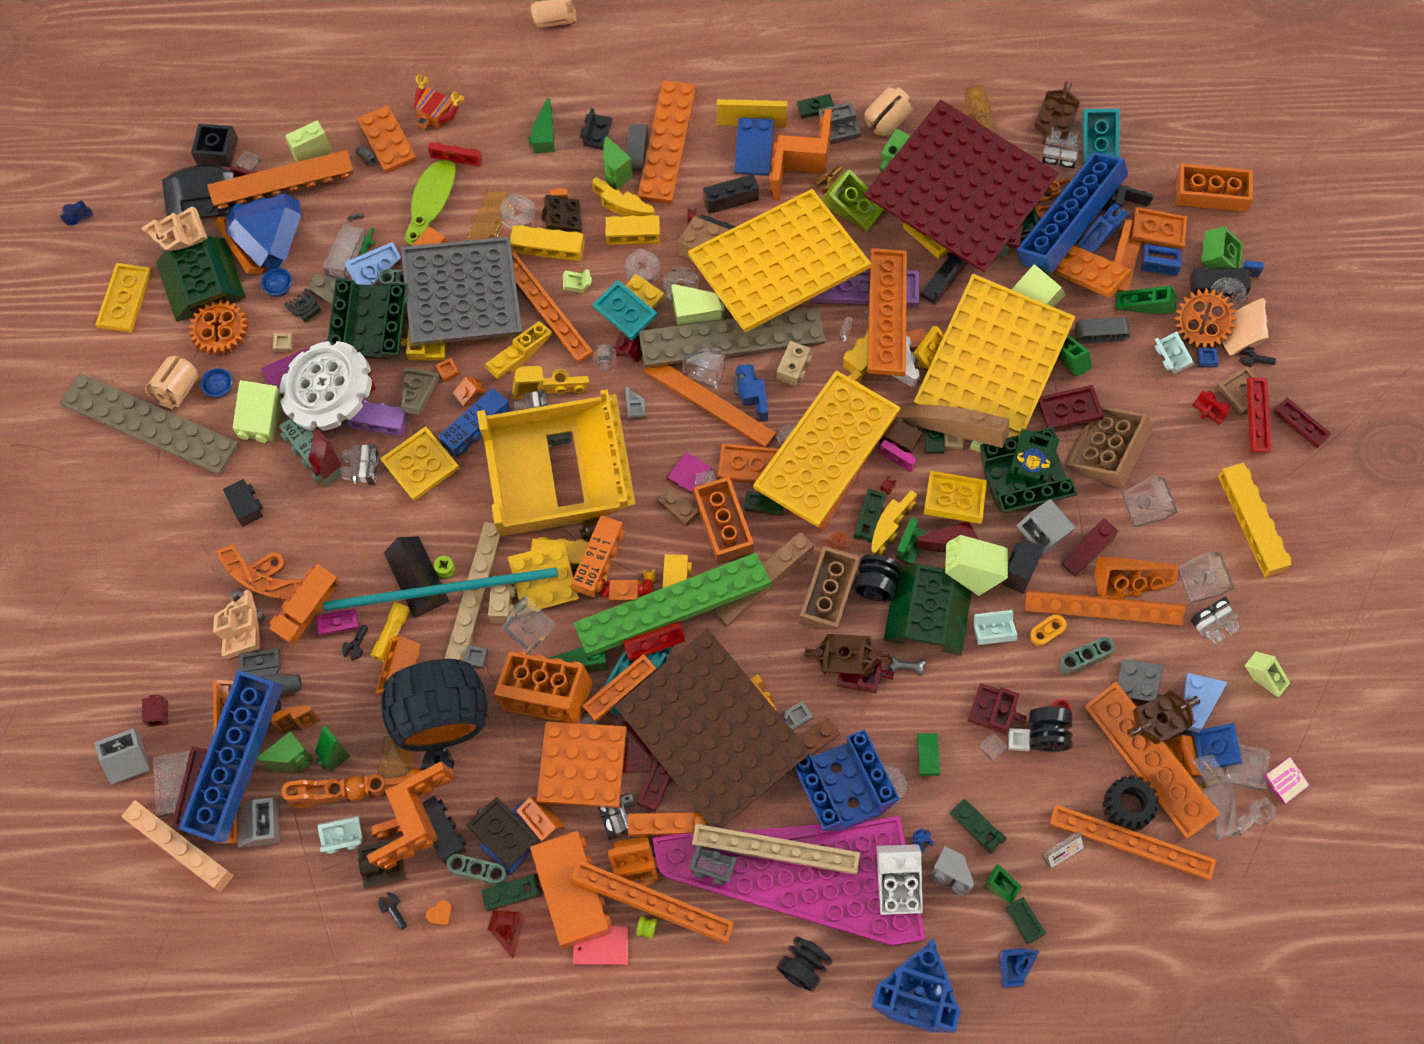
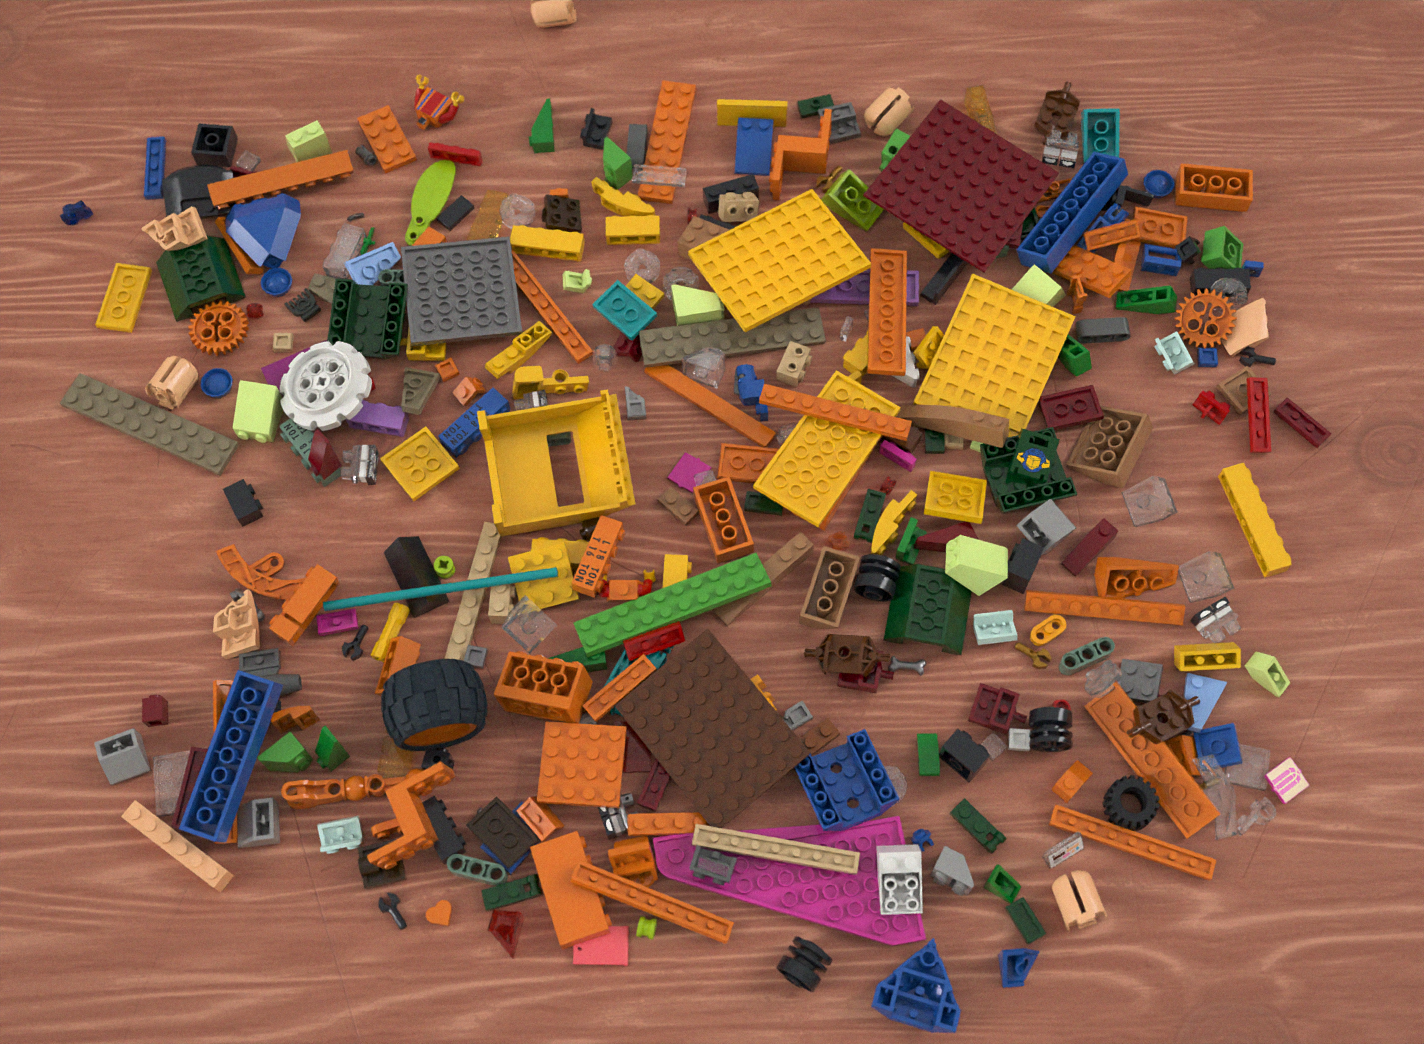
none -> blue tile [144,136,166,200]
none -> clear red bush [246,303,264,319]
none -> black tile [437,195,475,231]
none -> clear plate [632,164,687,187]
none -> tan brick [718,192,759,222]
none -> orange plate [759,384,912,441]
none -> black brick [939,729,990,783]
none -> pearl gold bar [1015,642,1051,669]
none -> orange slope [1051,760,1093,803]
none -> light nougat cylinder [1052,870,1107,931]
none -> orange piece [1066,275,1088,315]
none -> orange tile [1083,218,1141,251]
none -> clear plate [1085,660,1122,698]
none -> blue hat [1144,170,1175,199]
none -> yellow brick [1174,642,1241,671]
none -> black panel [1175,236,1201,265]

